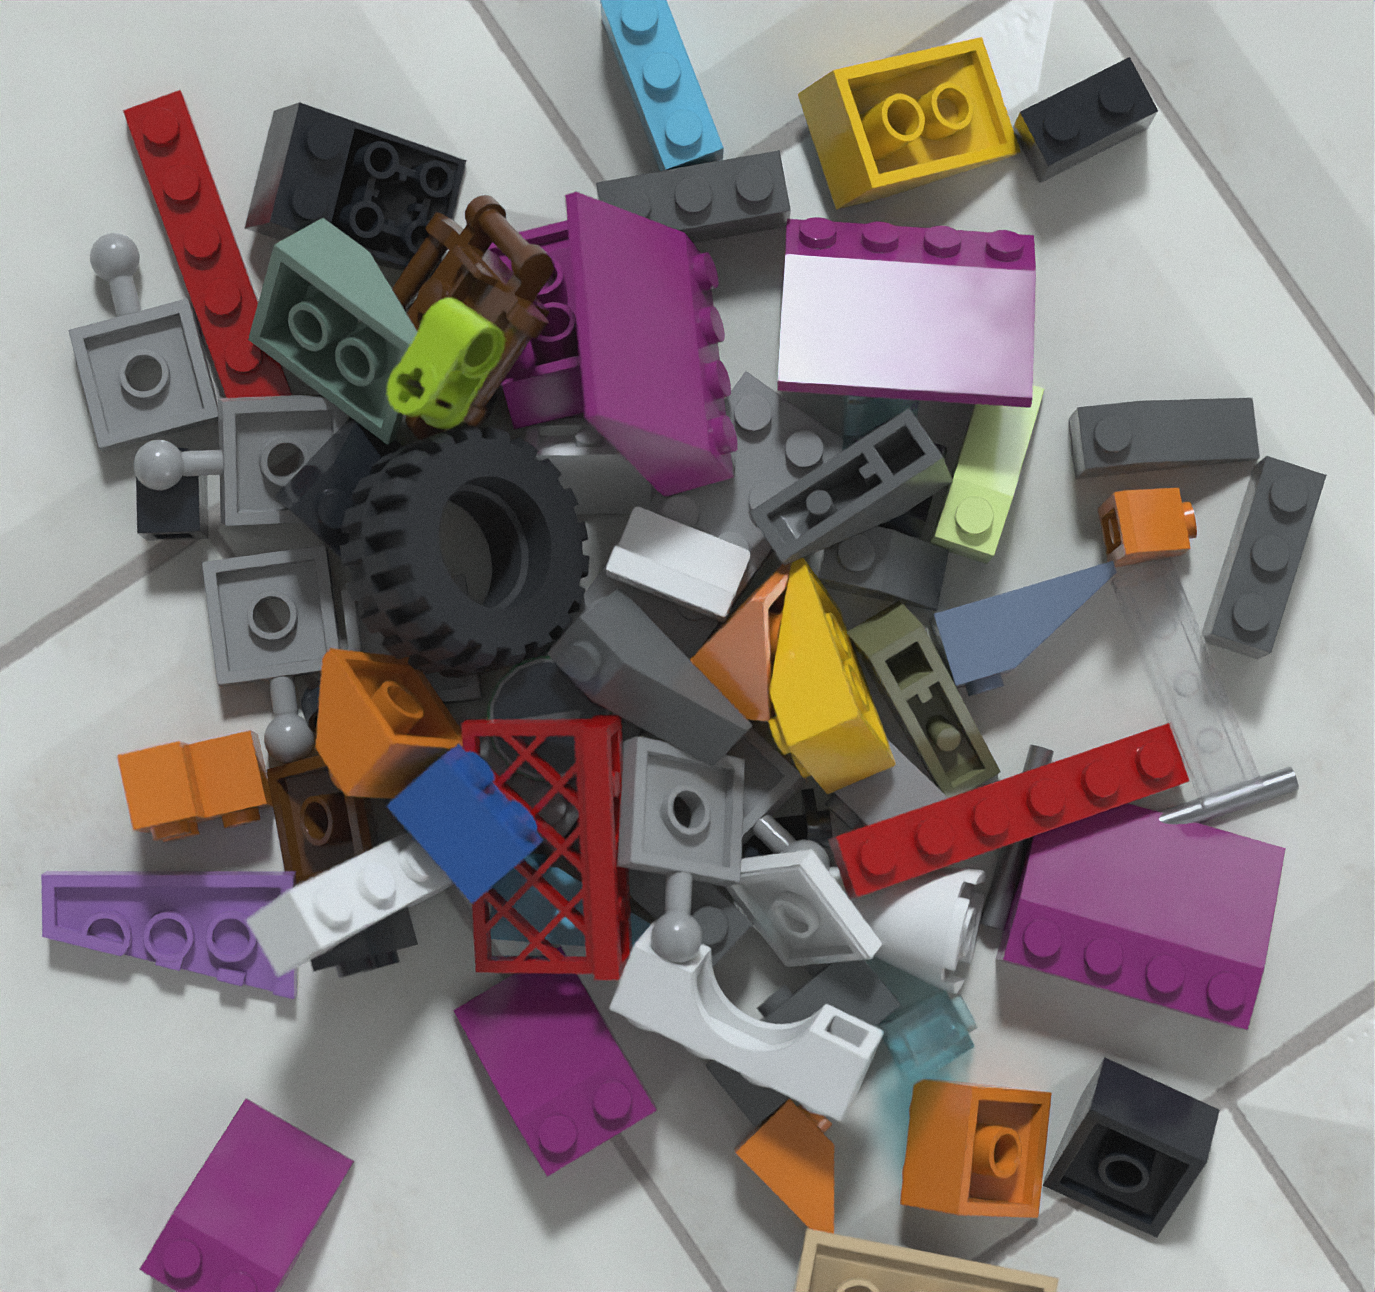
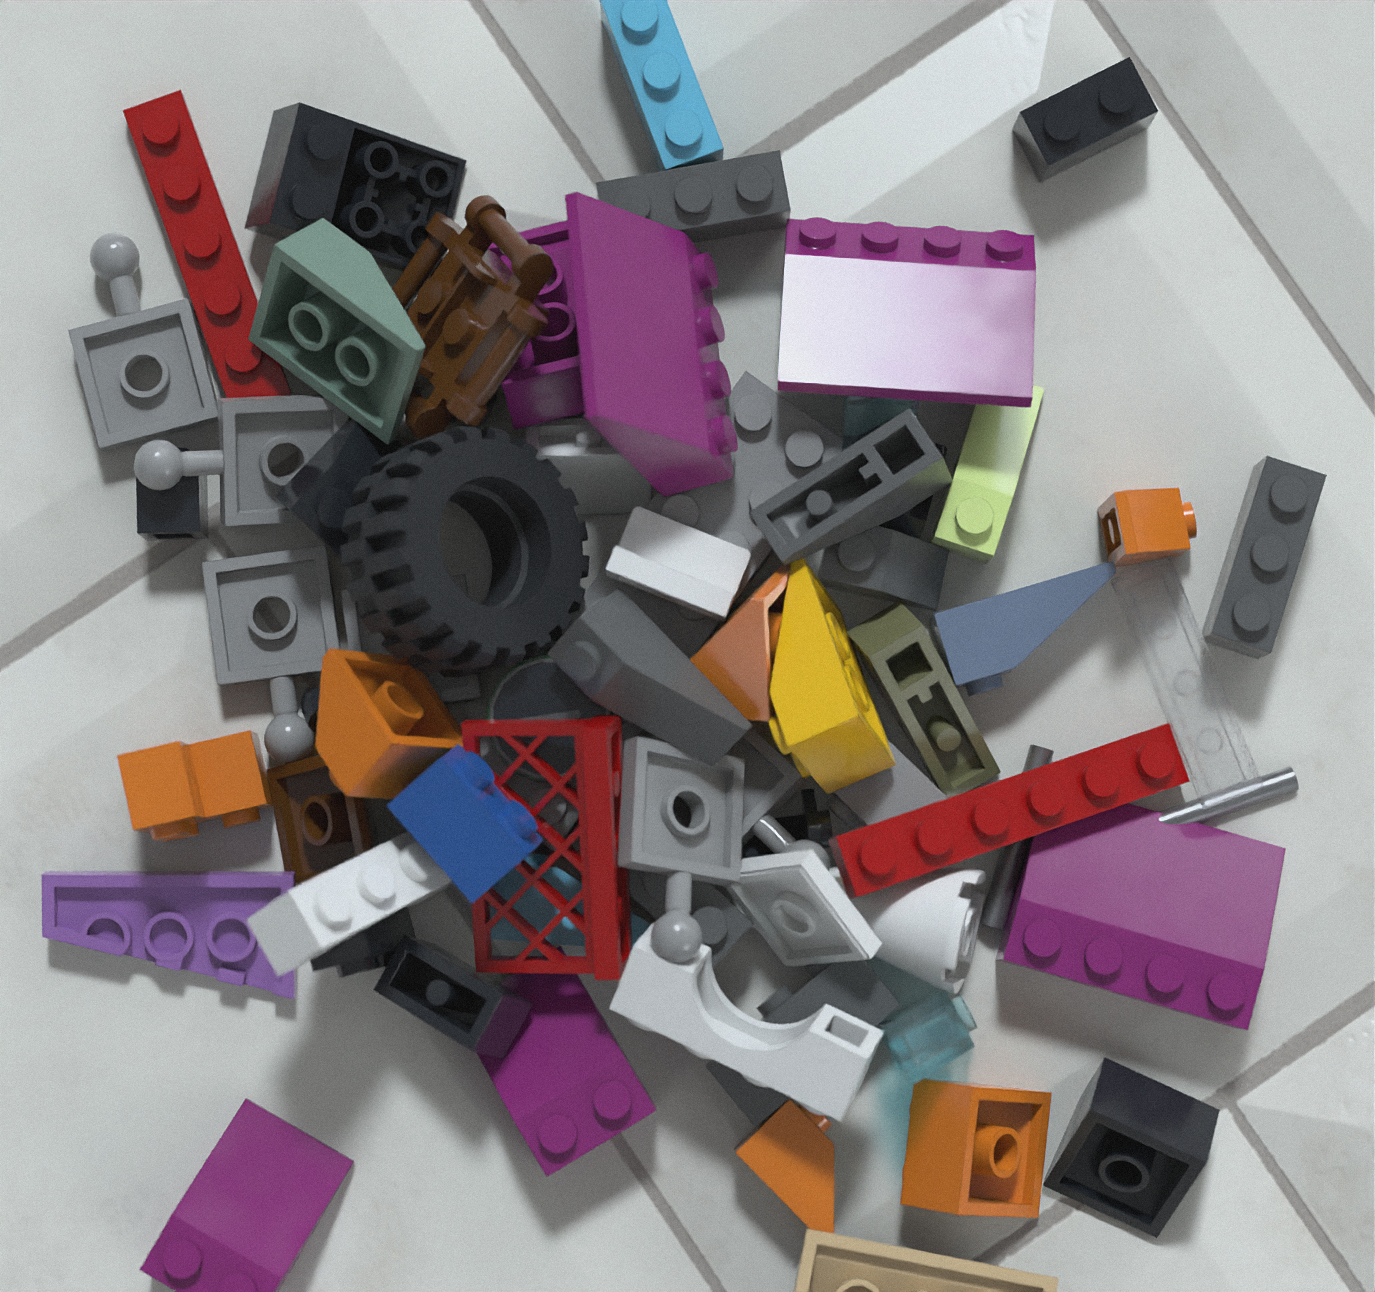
lime piece [387,298,505,430] -> none
yellow slope [797,37,1021,210] -> none
dark grey slope [1068,398,1260,479] -> none
none -> black brick [374,934,534,1059]

